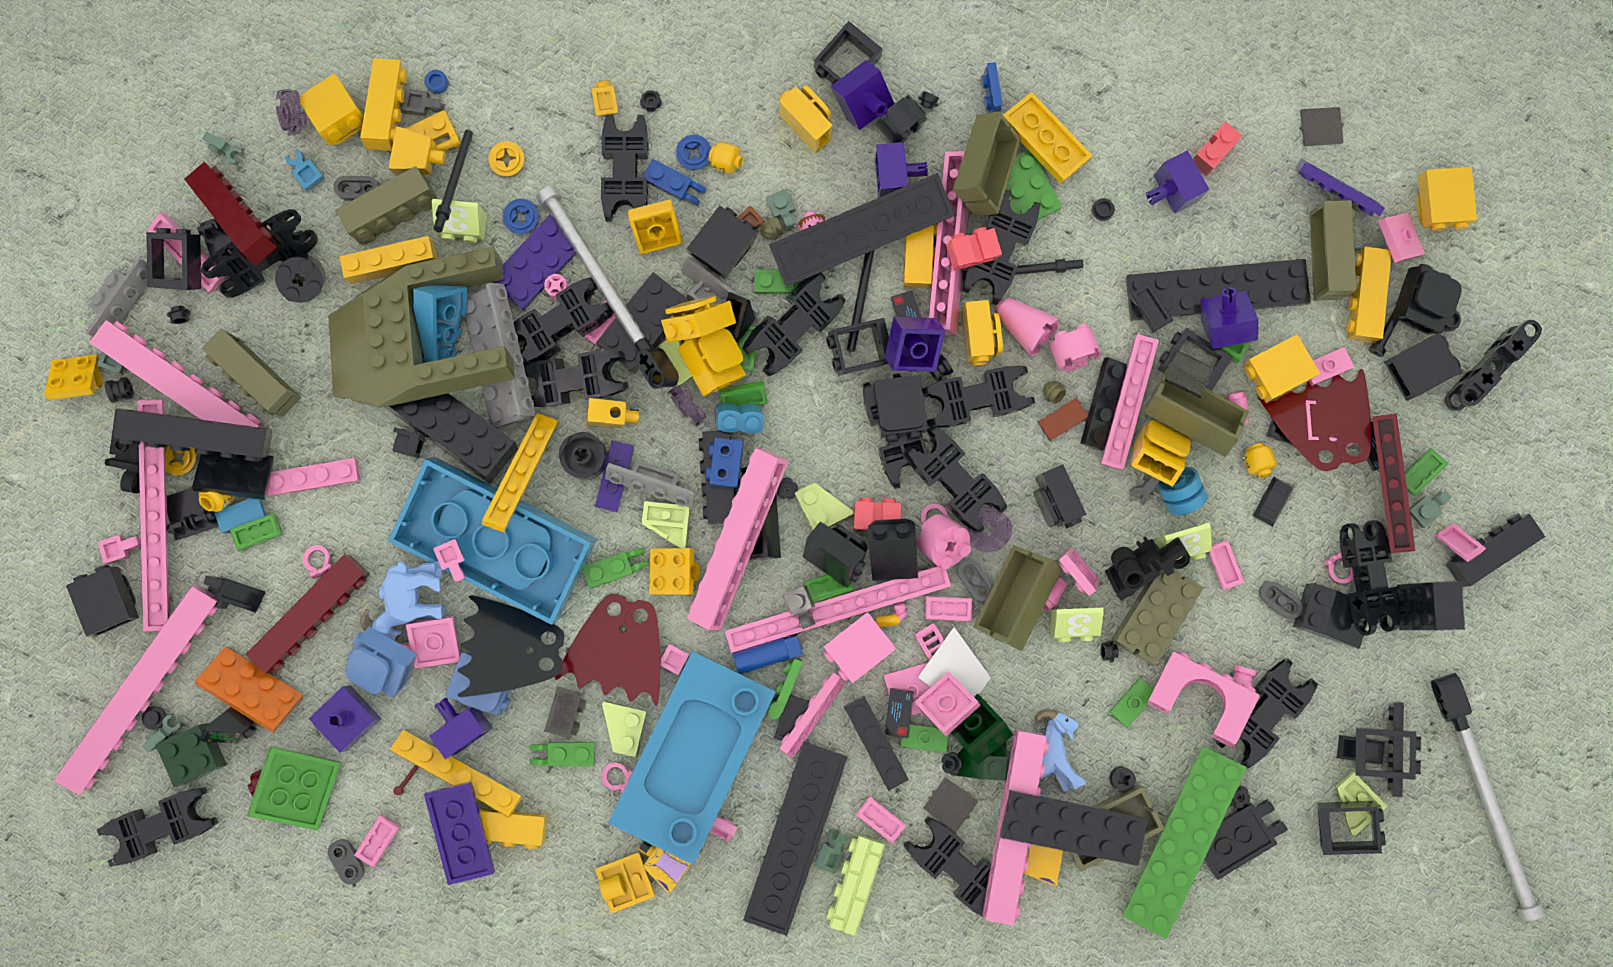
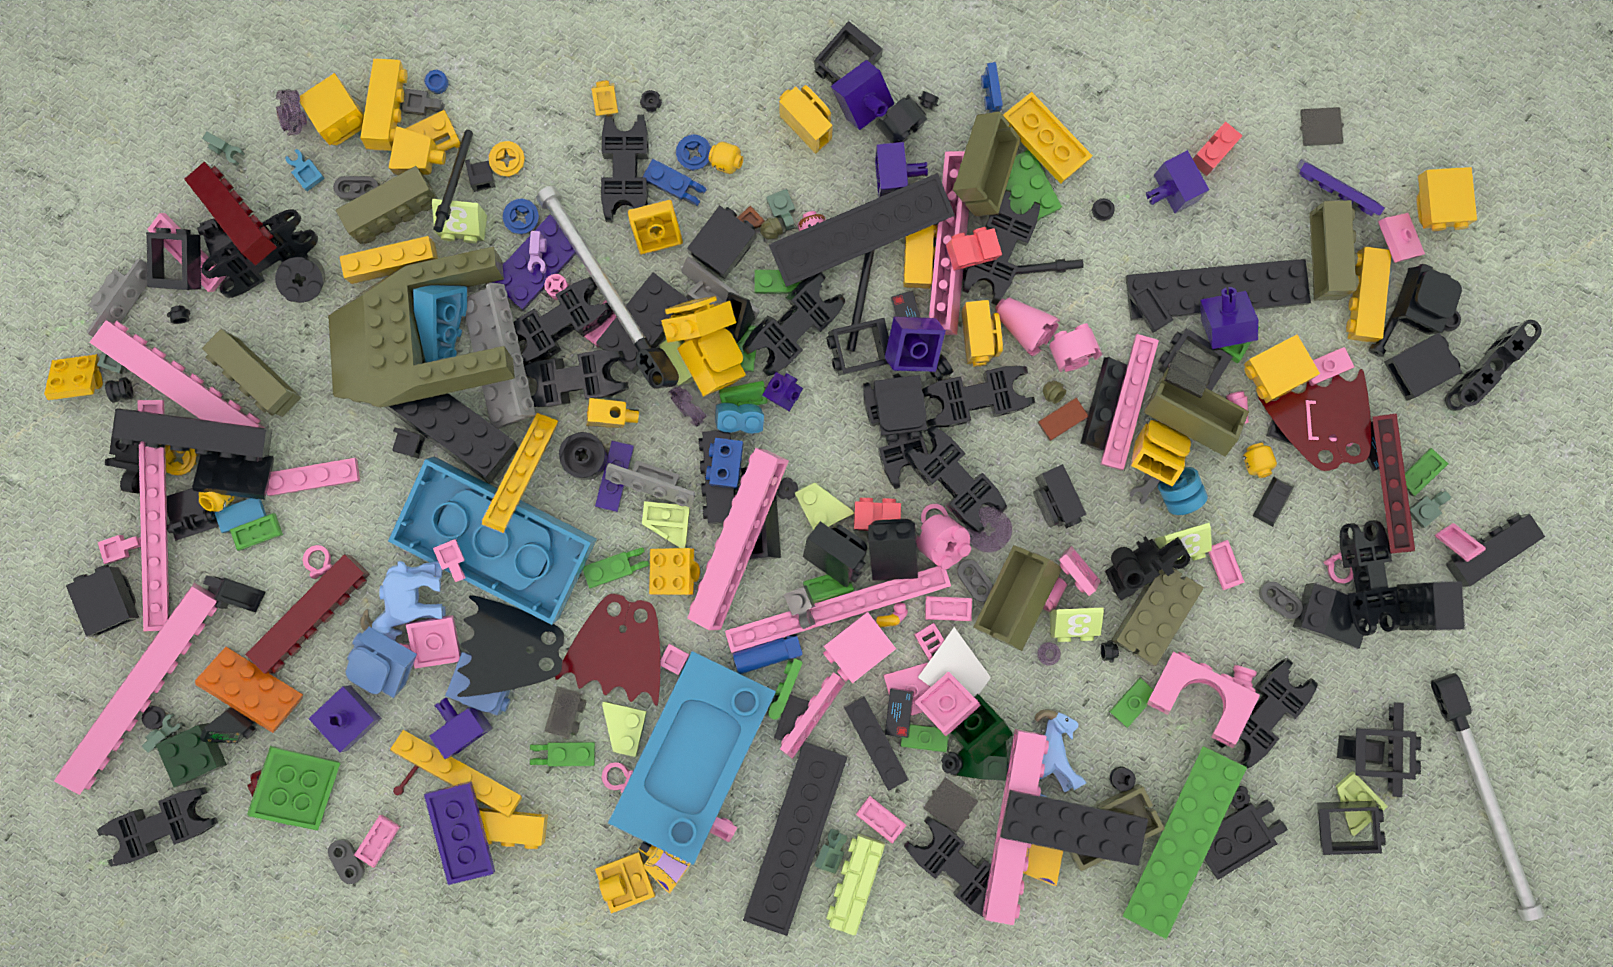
none -> black panel [465,159,496,192]
none -> lavender plate [528,231,547,273]
none -> dark purple brick [762,372,803,412]
none -> clear purple plate [1037,642,1061,665]

